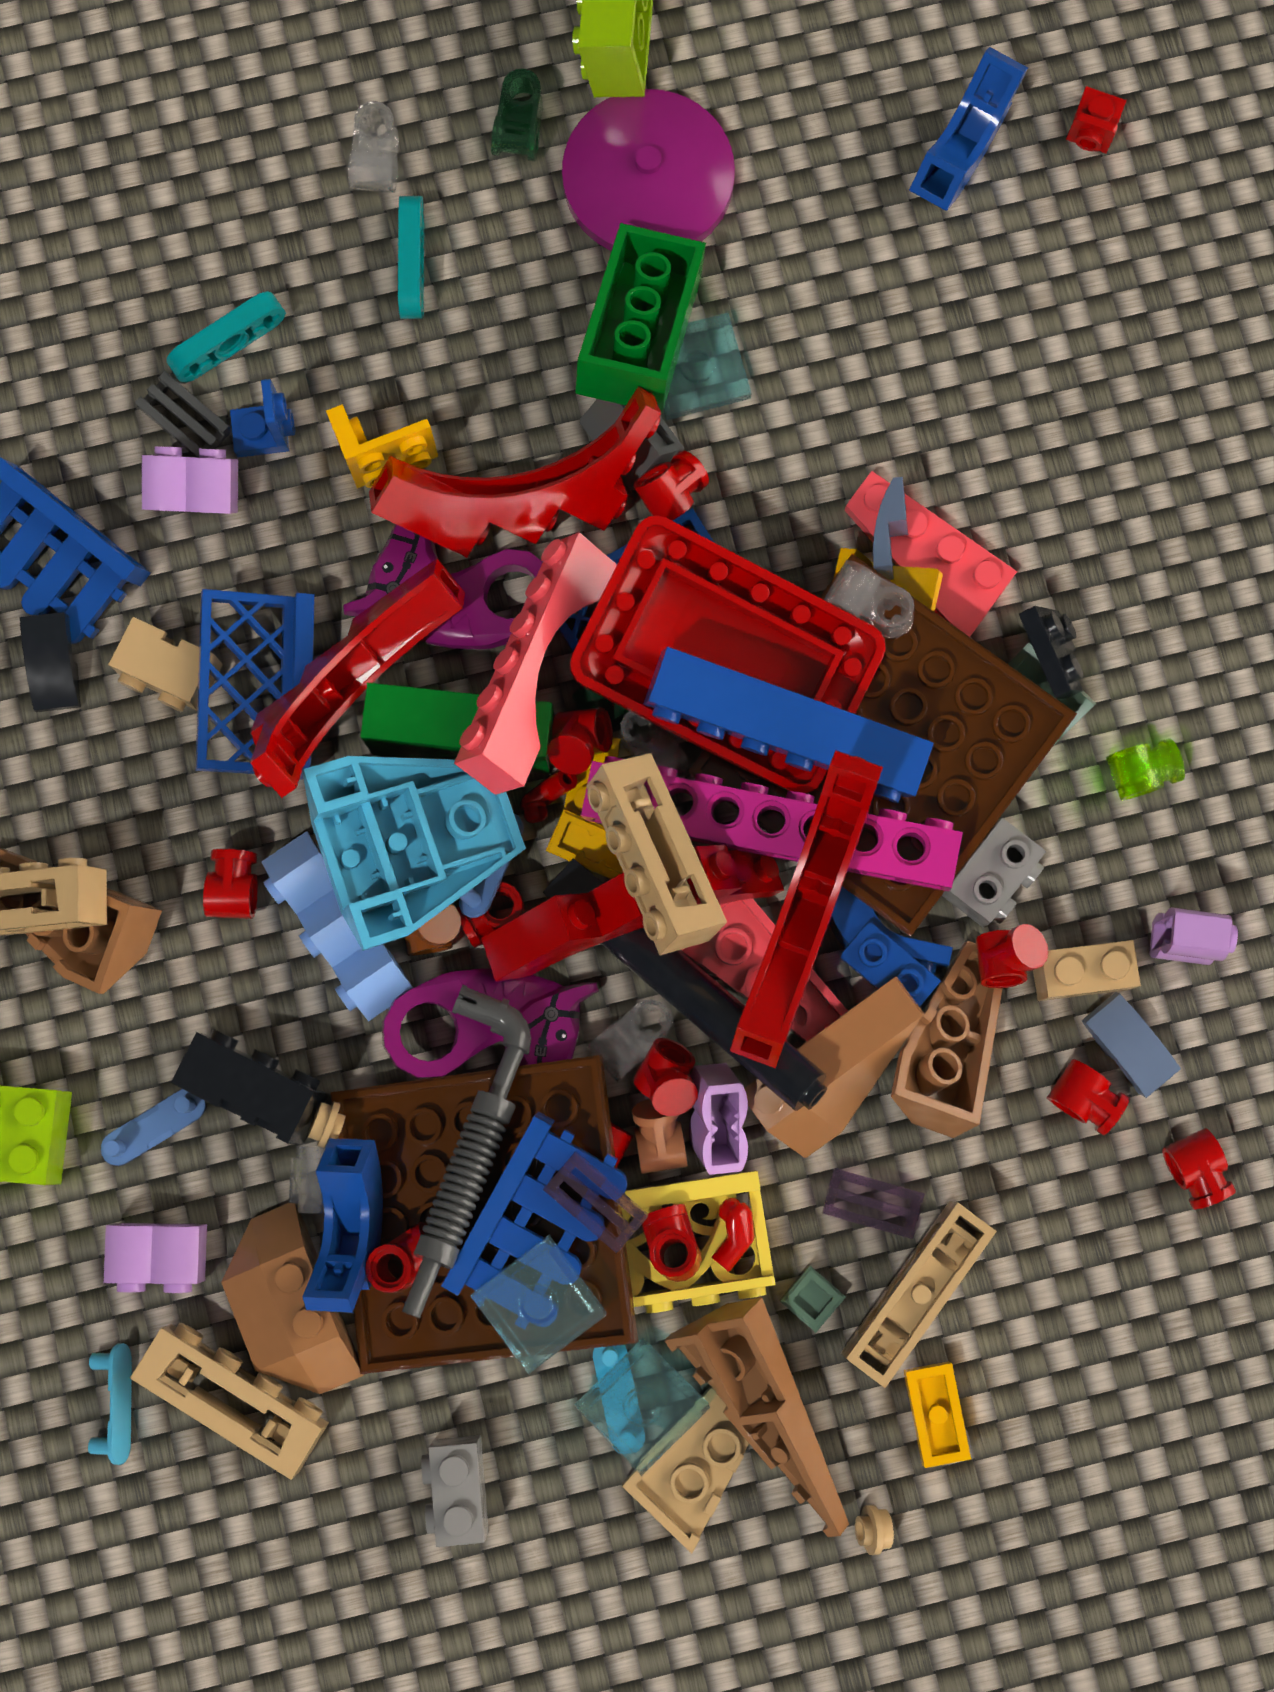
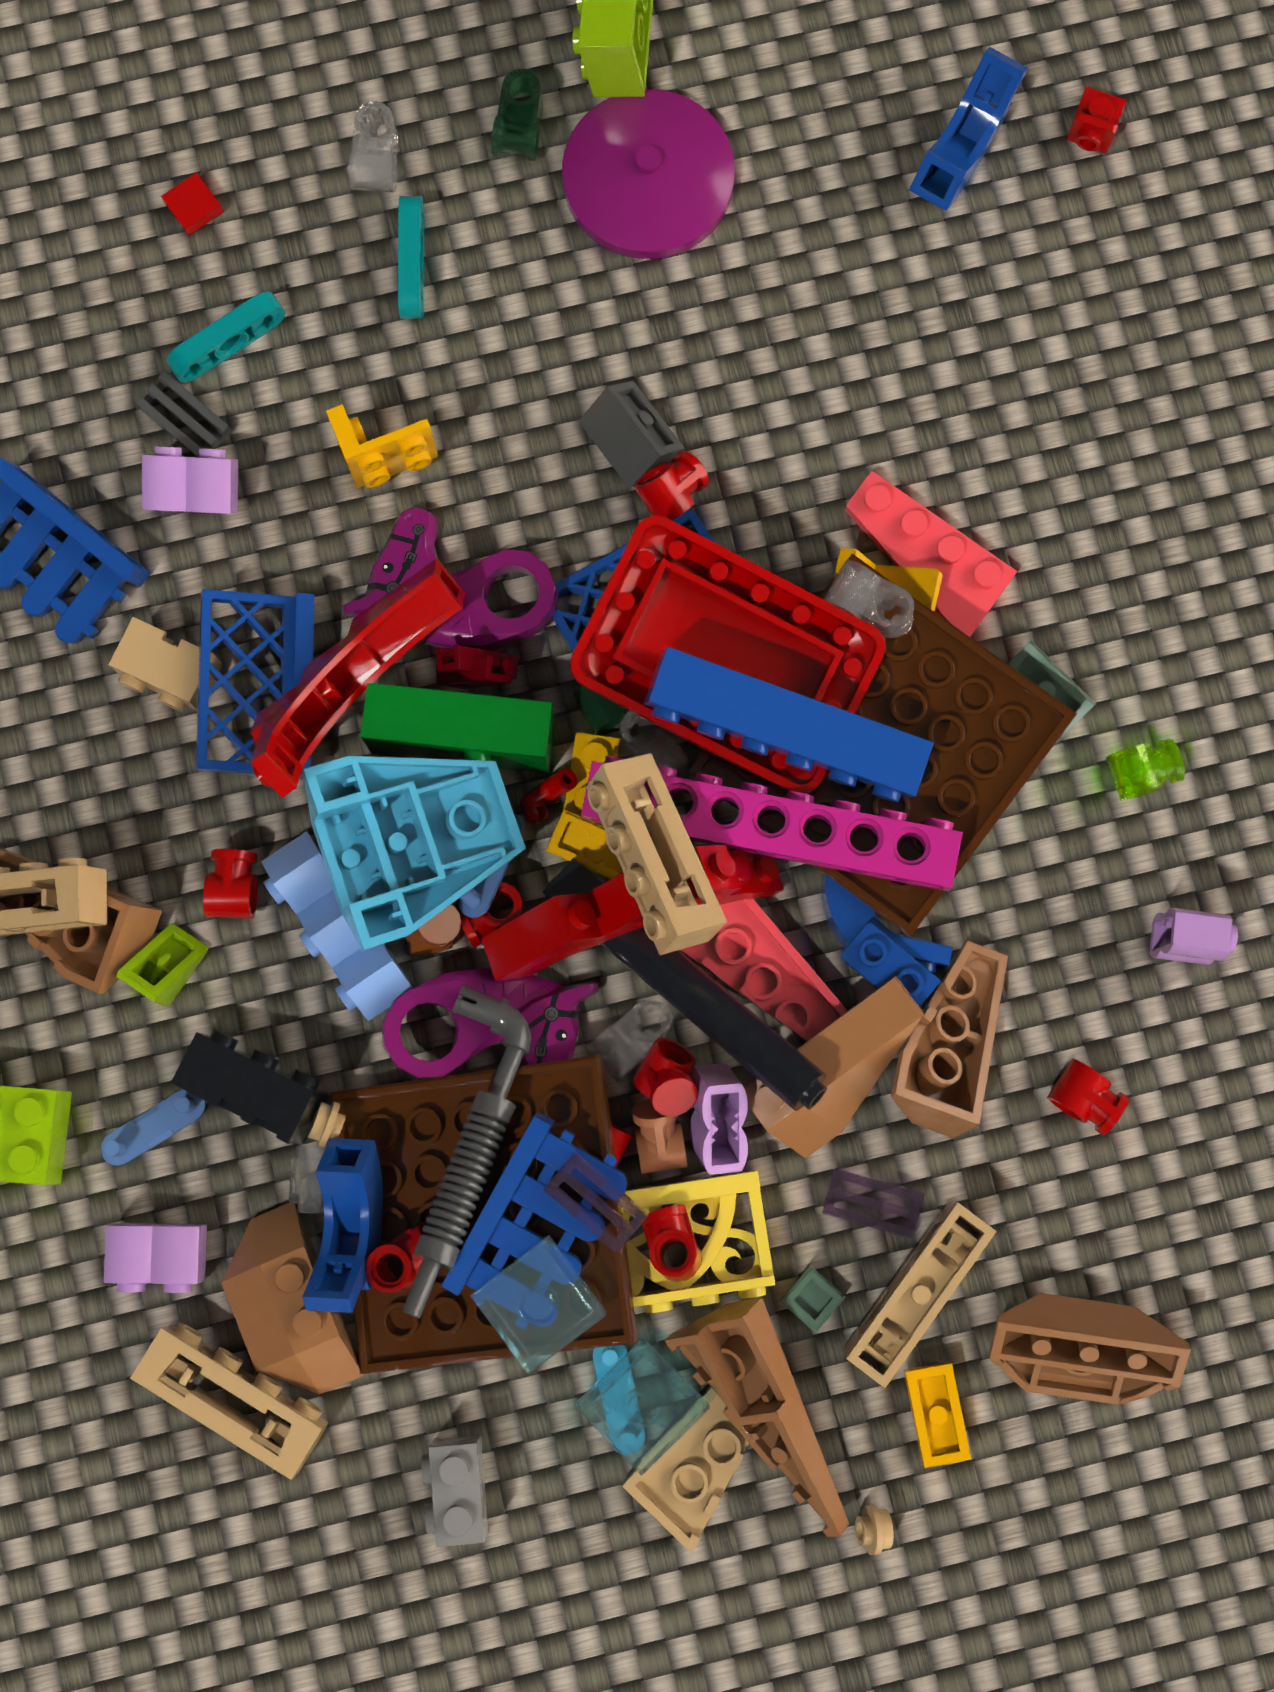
black slope [19,612,81,713] -> none
medium azure piece [88,1343,132,1465] -> none
blue bracket [230,379,295,458] -> none
red arch [369,386,661,558] -> none
coral arch [454,532,617,795] -> none
red piece [547,707,613,775] -> none
green brick [575,223,706,414] -> none
clear light blue tile [664,313,752,420] -> none
red arm [711,1198,755,1272] -> none
red arch [730,750,883,1068] -> none
sand blue slope [873,477,908,580] -> none
light grey brick [942,818,1046,928] -> none
red piece [976,924,1048,988] -> none
black plate [1019,606,1083,698] -> none
tan brick [1033,940,1141,1001] -> none
sand blue slope [1082,992,1181,1098] -> none
red piece [1162,1128,1236,1210] -> none
none -> lime slope [116,923,209,1007]
none -> red tile [161,172,224,236]
none -> dark red piece [436,645,520,689]
none -> medium nougat wedge [989,1293,1191,1405]

